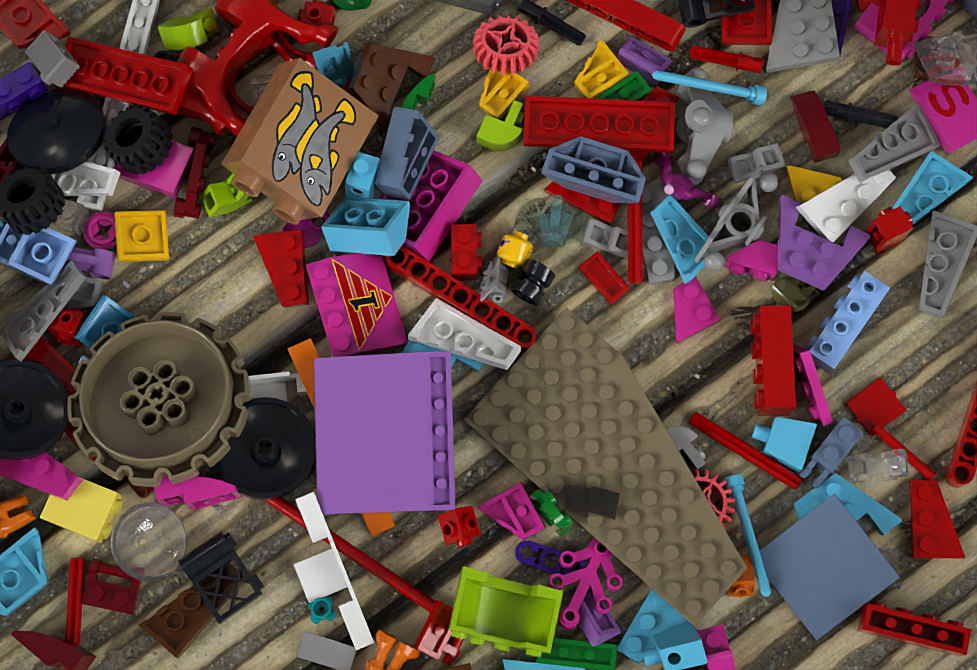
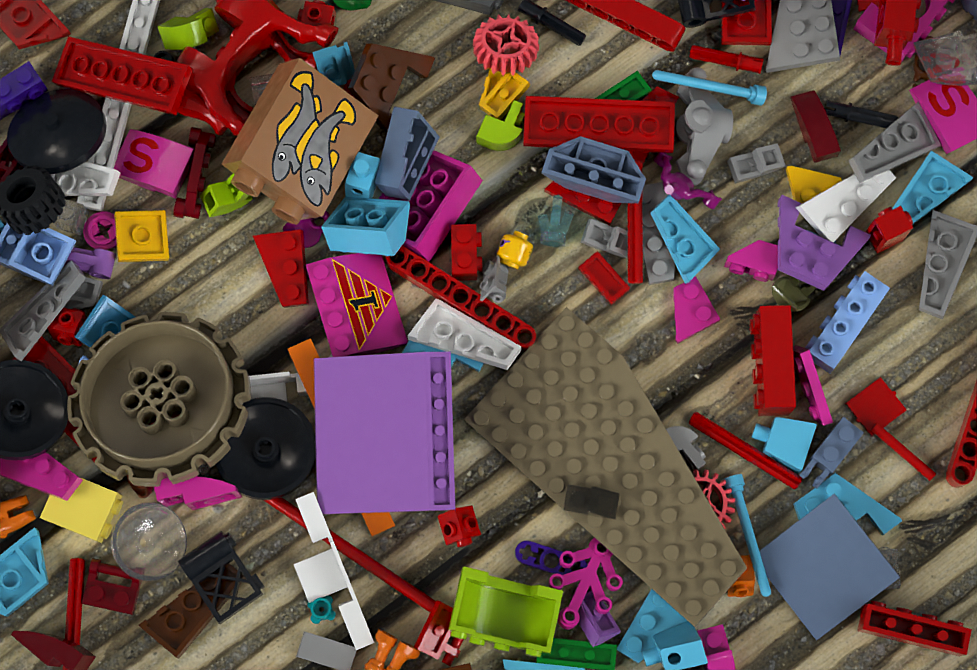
light grey brick [25,30,79,87] -> none
black tyre [103,105,173,174] -> none
green slope [401,74,436,110] -> none
dark pink wing [477,482,546,540] -> none
black wheel [510,259,556,306] -> none
green plate [529,489,573,536] -> none
yellow wing [574,39,629,99] -> none
medium lavender slope [616,36,672,85] -> none
light grey piece [694,164,778,271] -> none
clear brick [847,449,909,483] -> none
red wing [909,480,965,559] -> none

